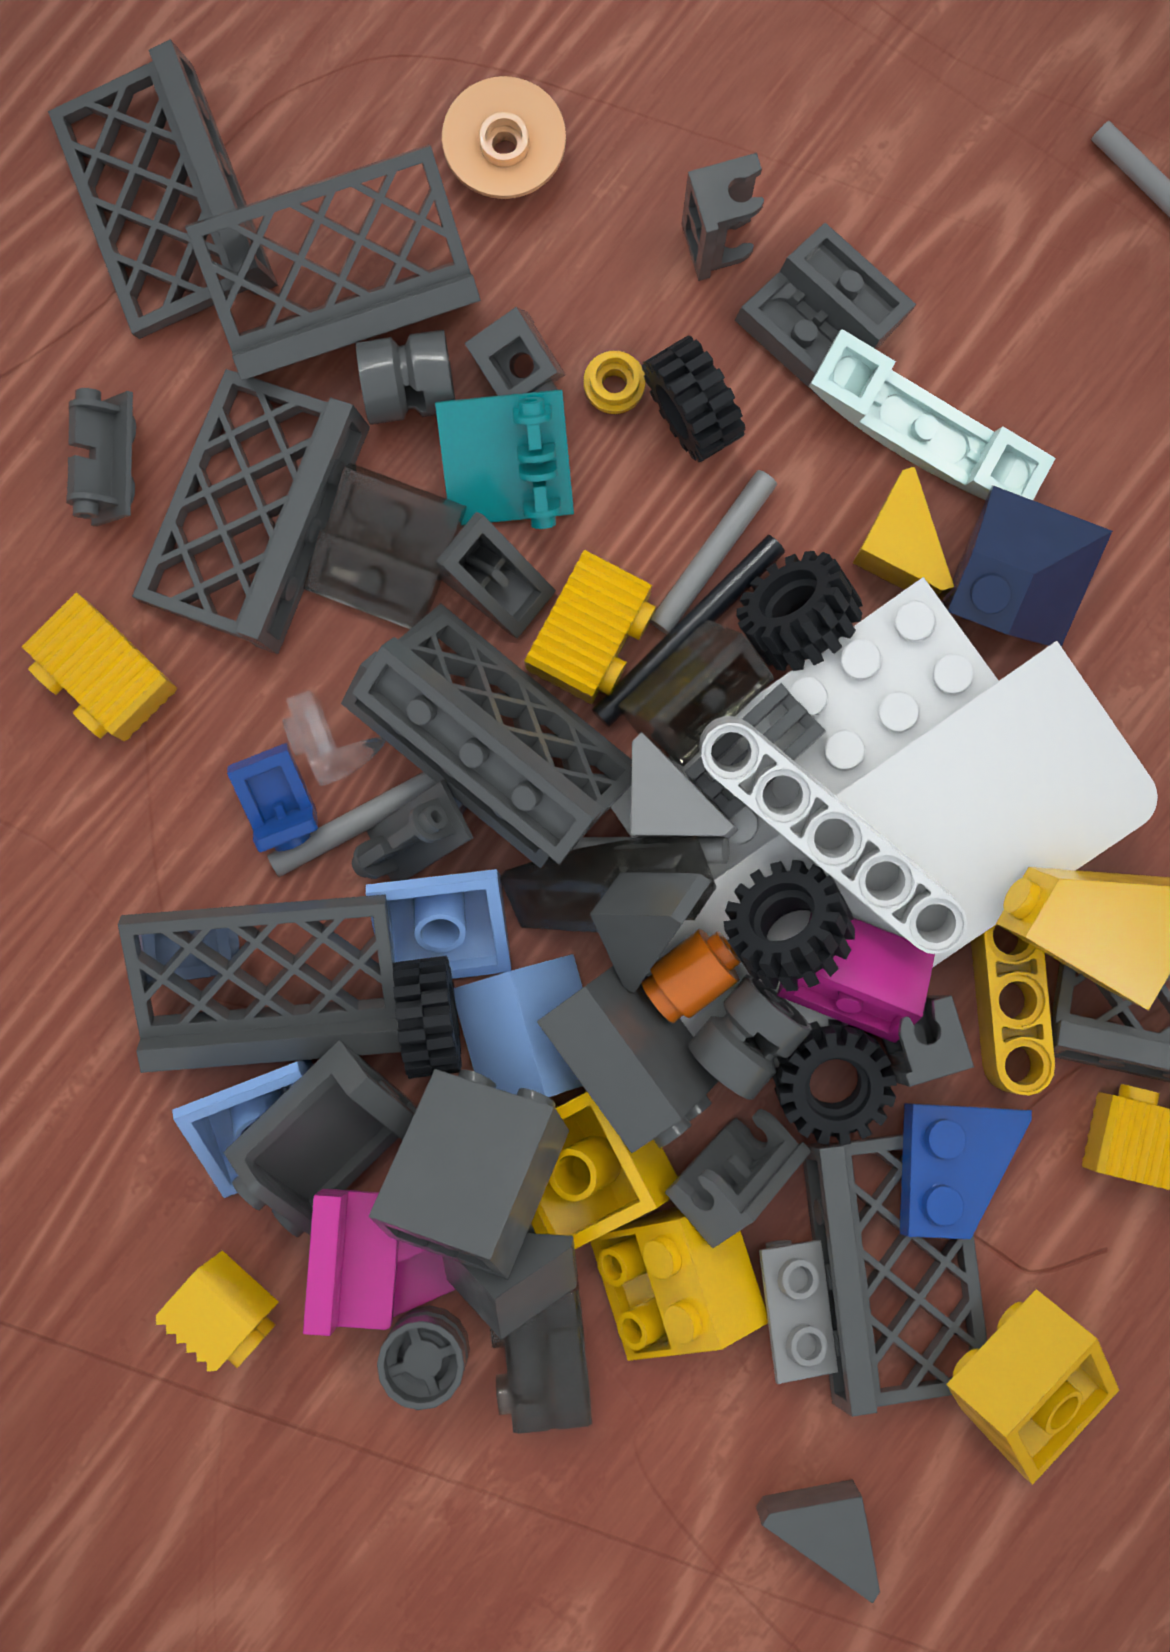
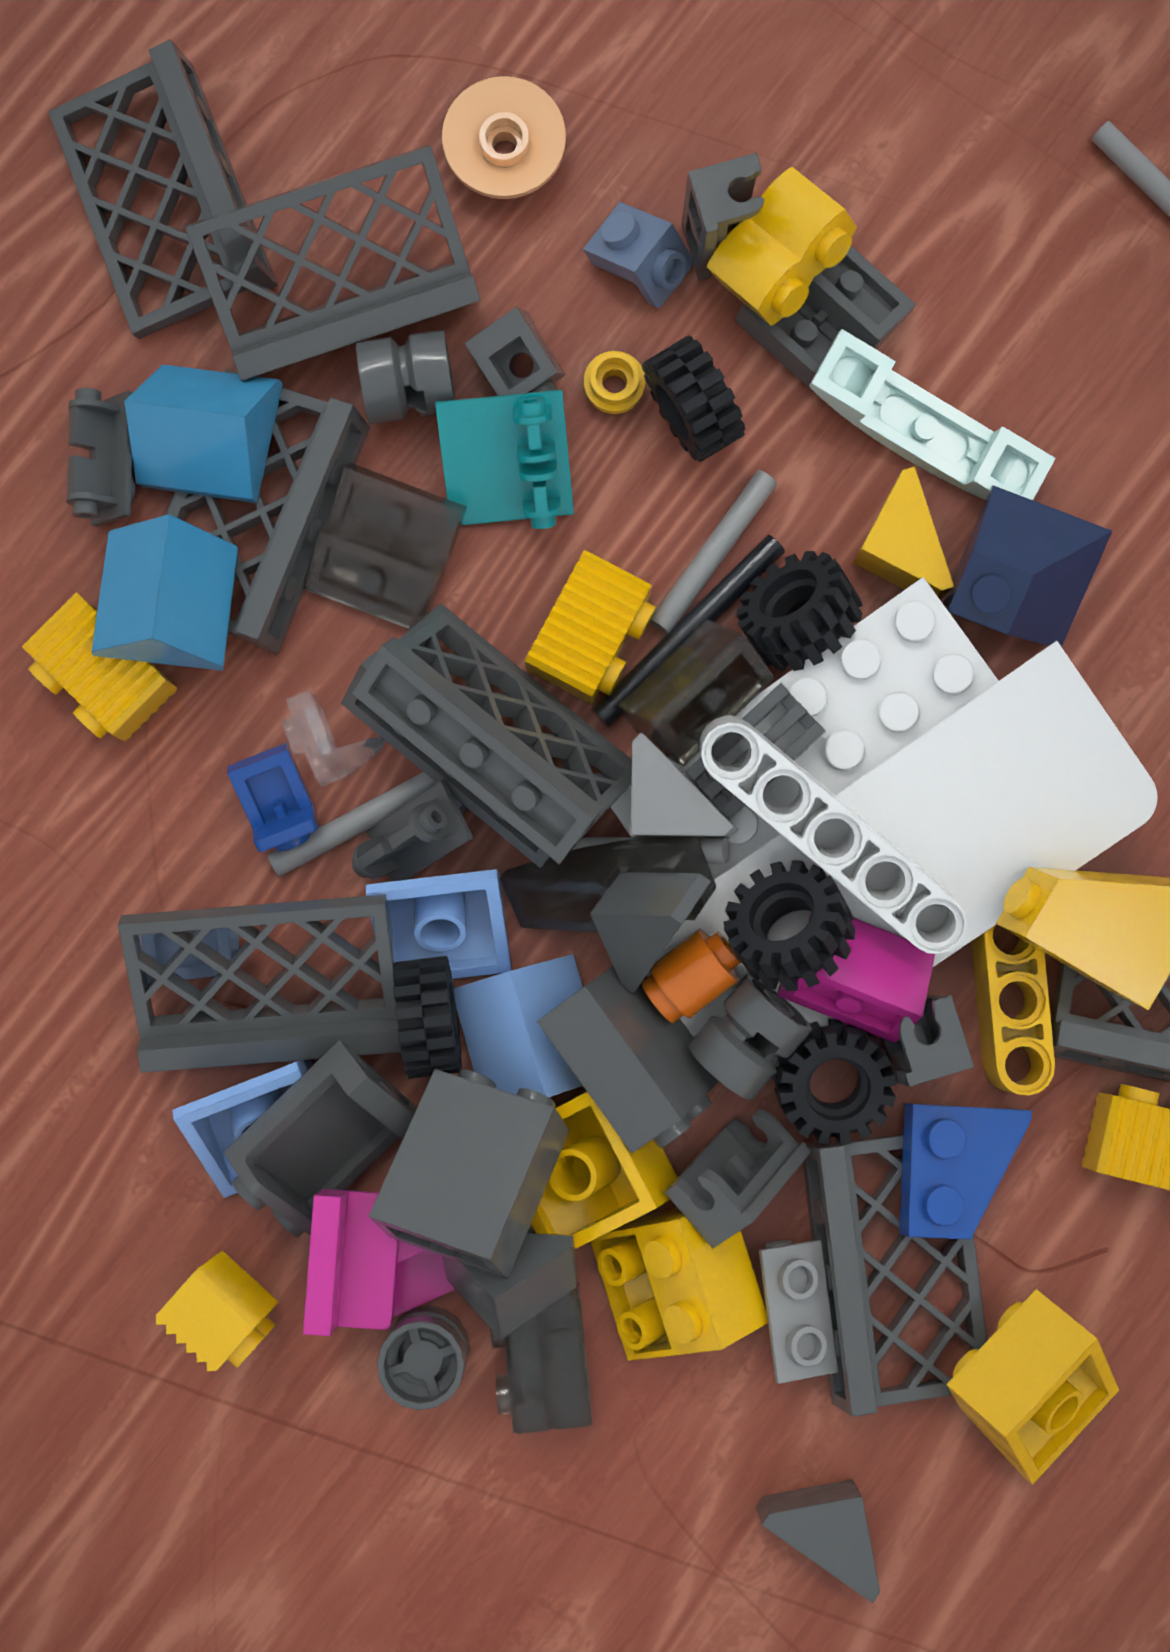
dark grey slope [436,511,556,639] -> none
none -> dark azure slope [91,514,238,671]
none -> dark azure slope [124,364,283,503]
none -> sand blue bracket [583,202,693,308]
none -> yellow brick [707,167,857,326]

